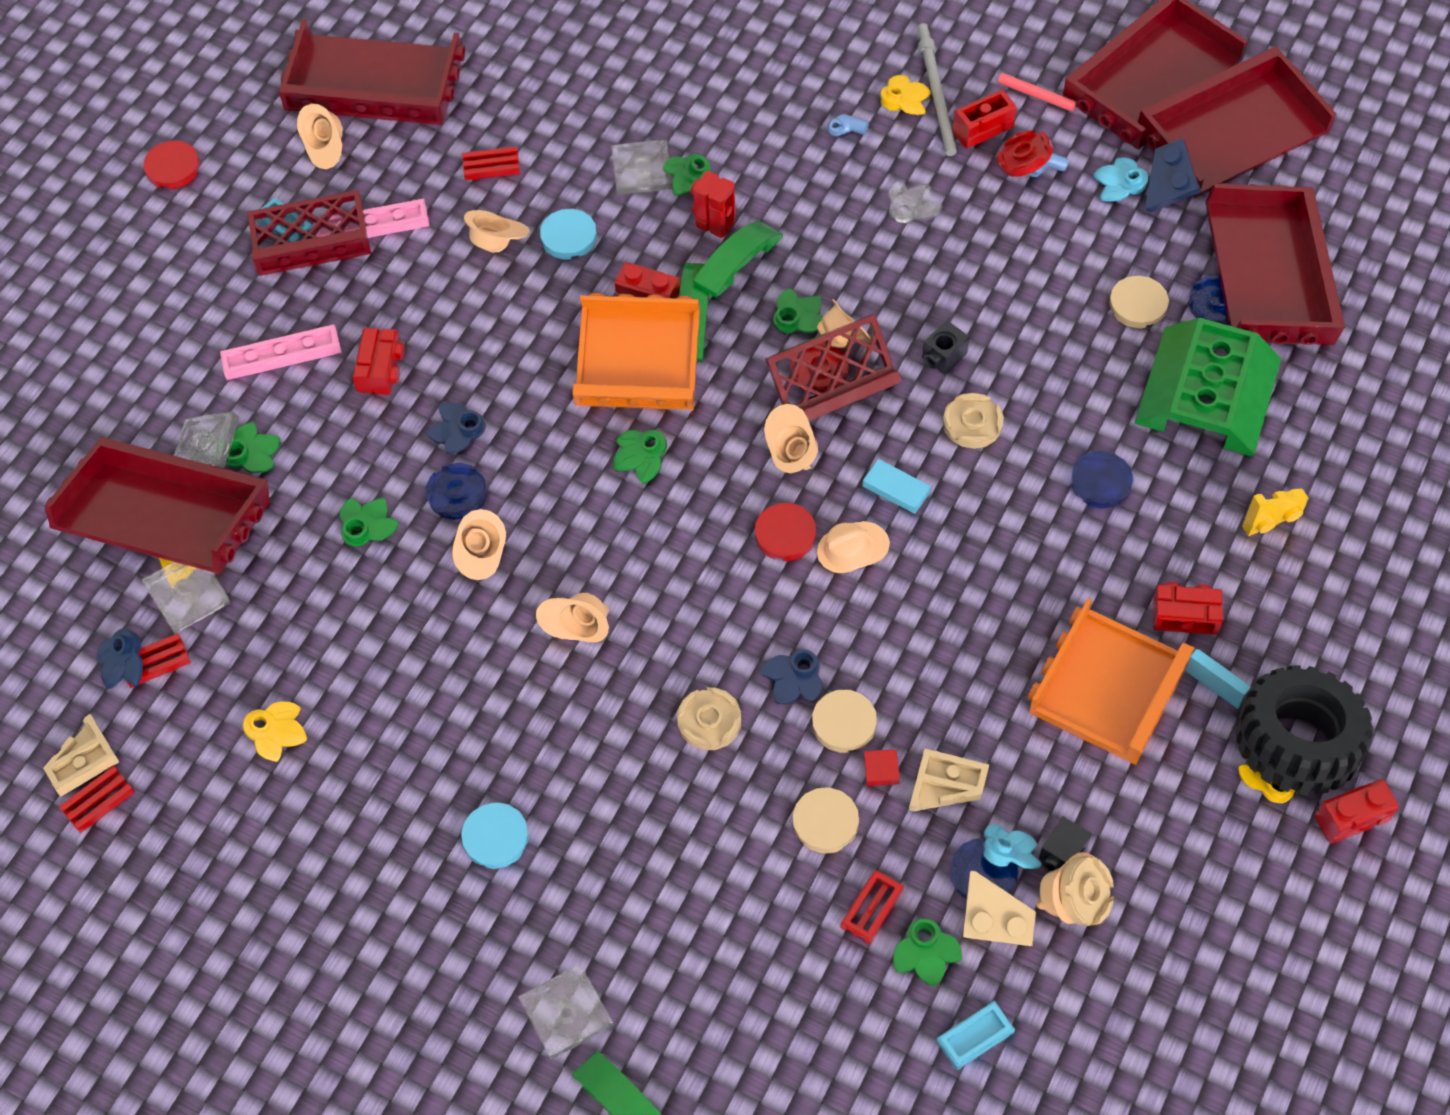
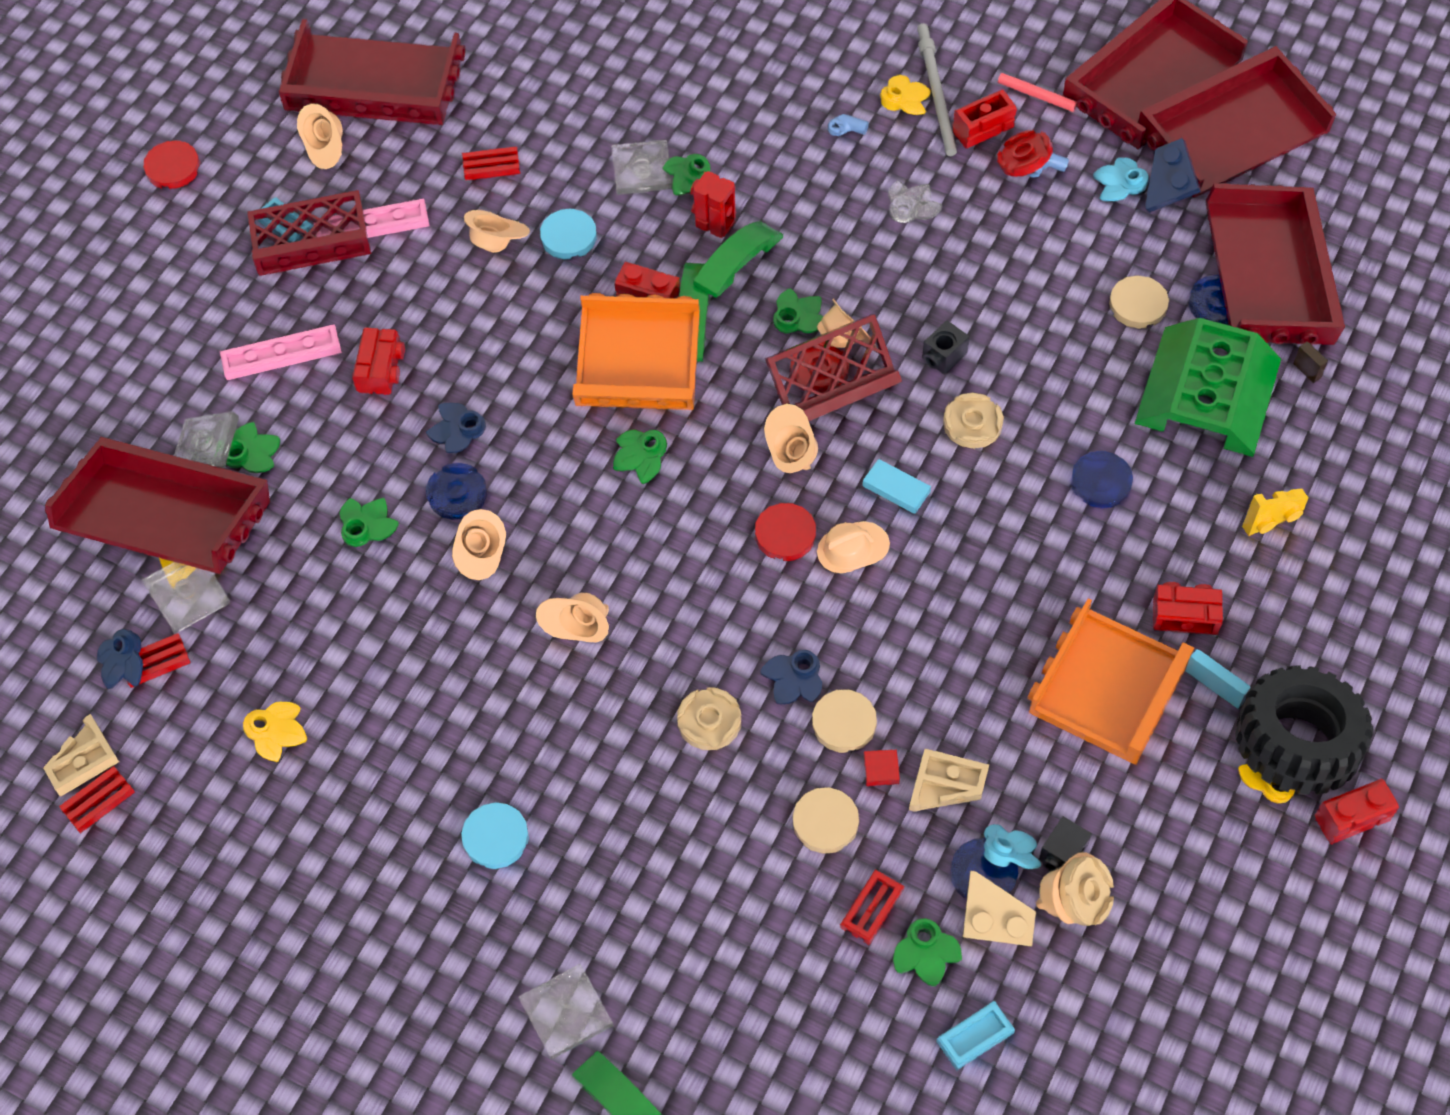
none -> dark brown tile [1293,342,1328,383]

